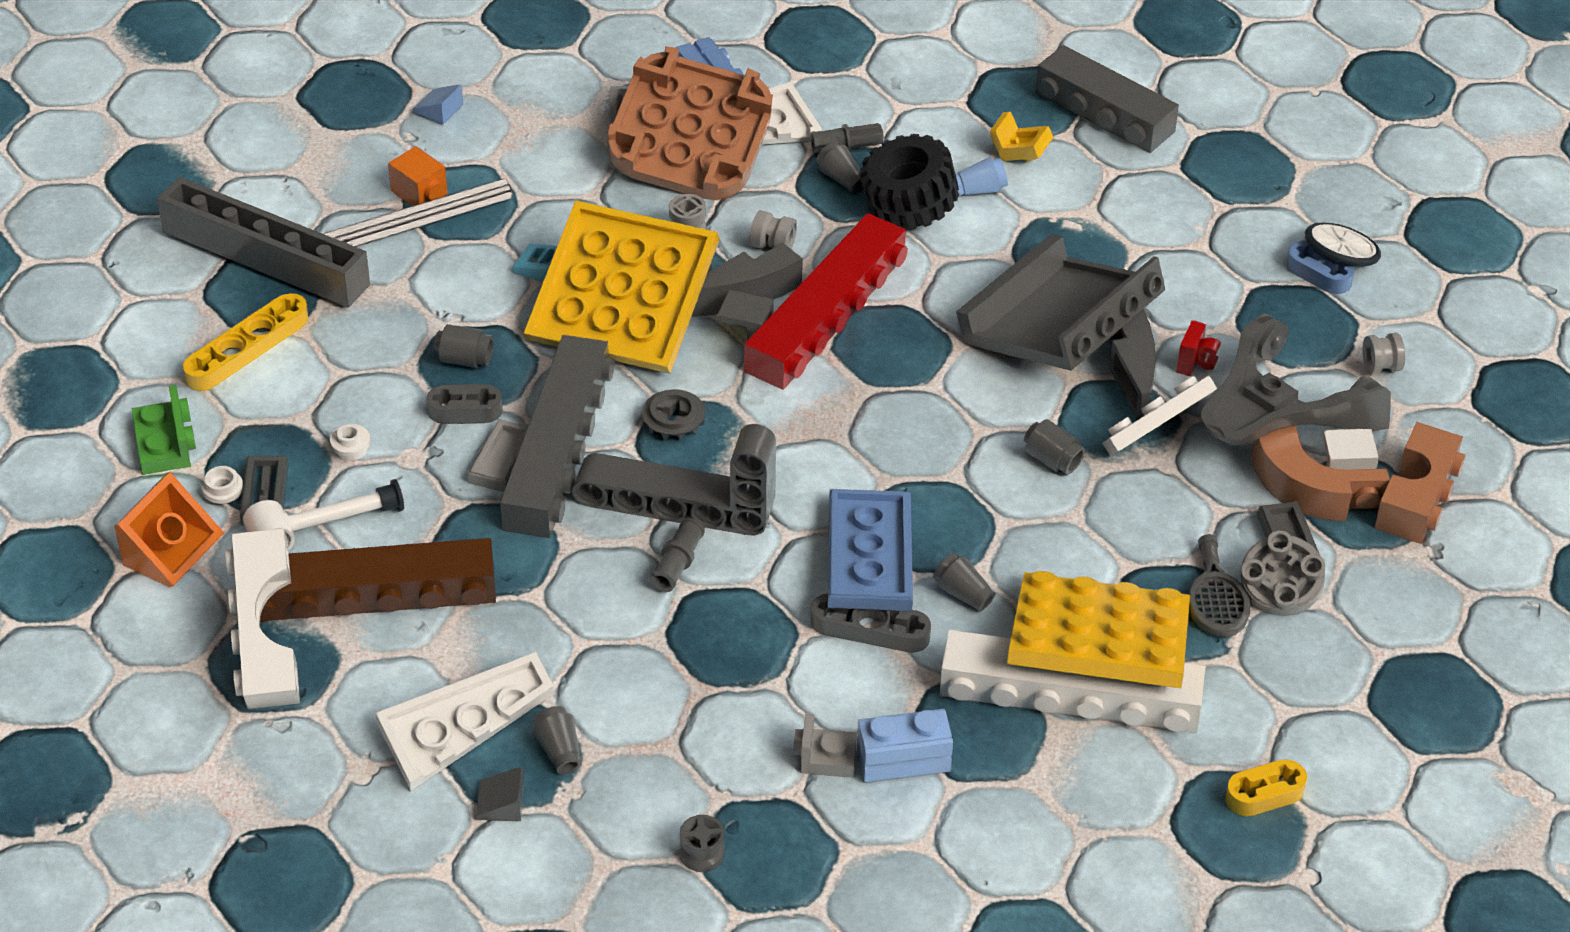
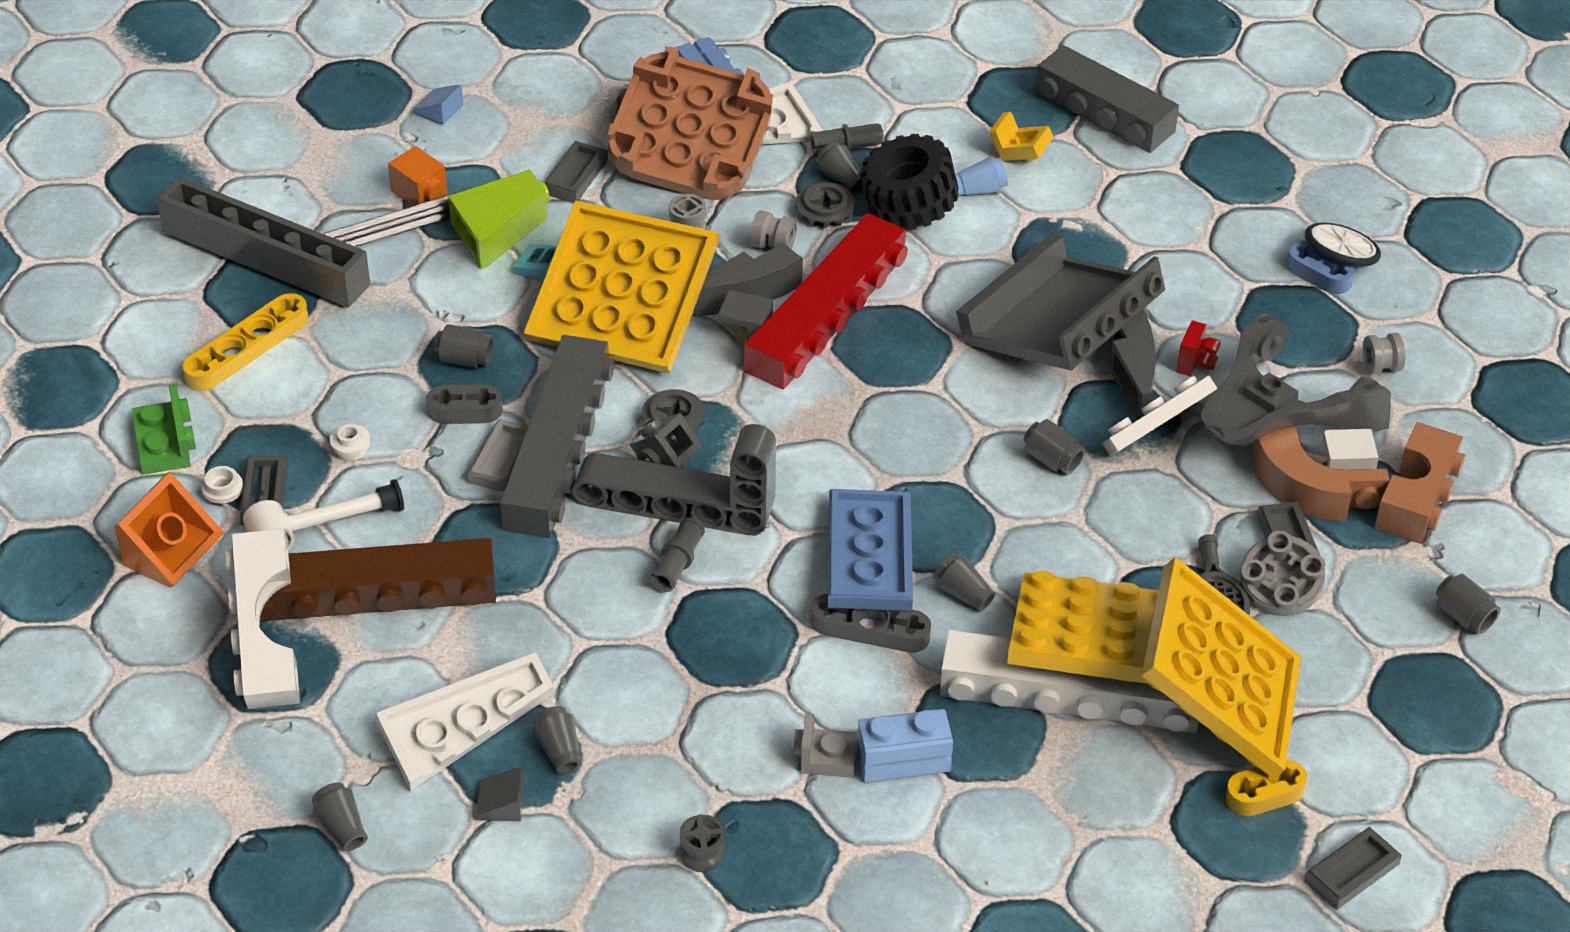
none -> dark grey cone [312,782,368,851]
none -> lime slope [448,169,550,269]
none -> dark grey tile [544,141,608,203]
none -> dark grey brick [629,413,703,468]
none -> dark grey gear [796,182,855,228]
none -> yellow plate [1141,557,1301,779]
none -> dark grey tile [1304,827,1402,910]
none -> dark grey brick [1436,574,1501,634]

